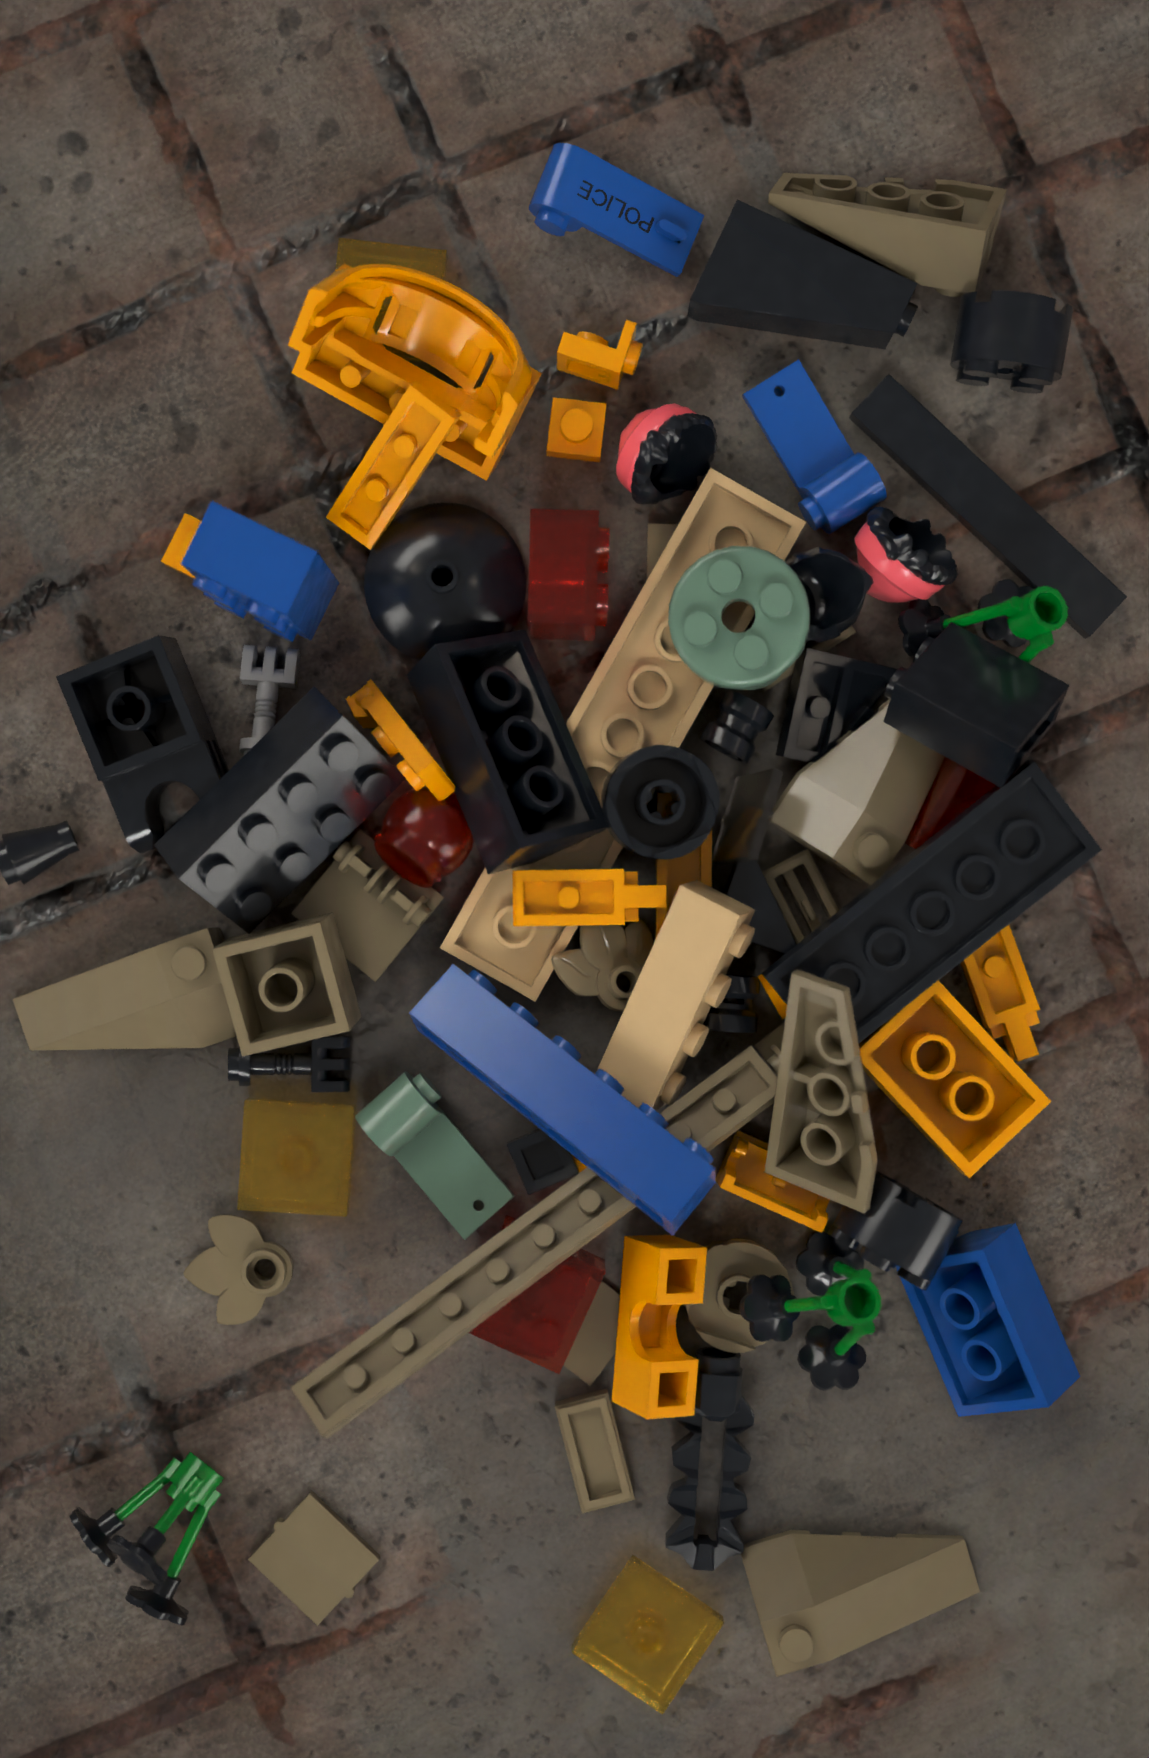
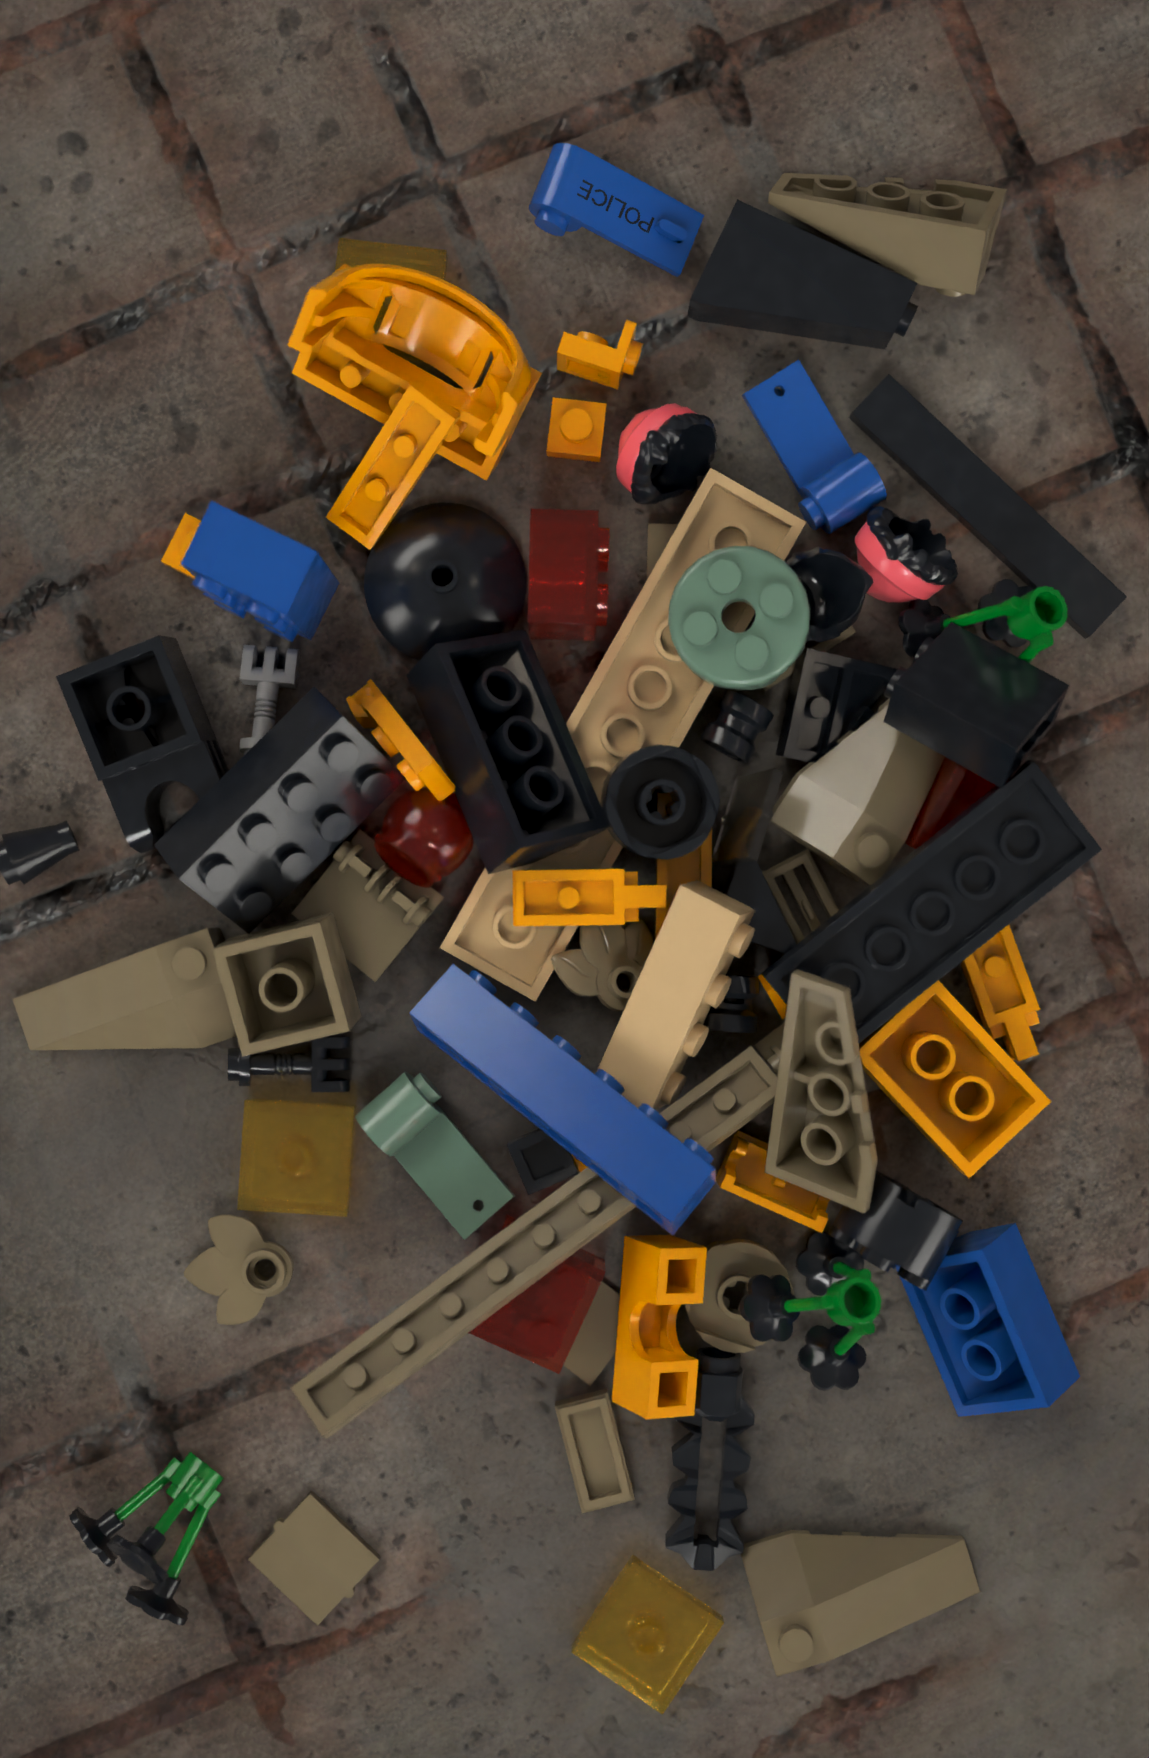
black brick [950,290,1073,393] -> none

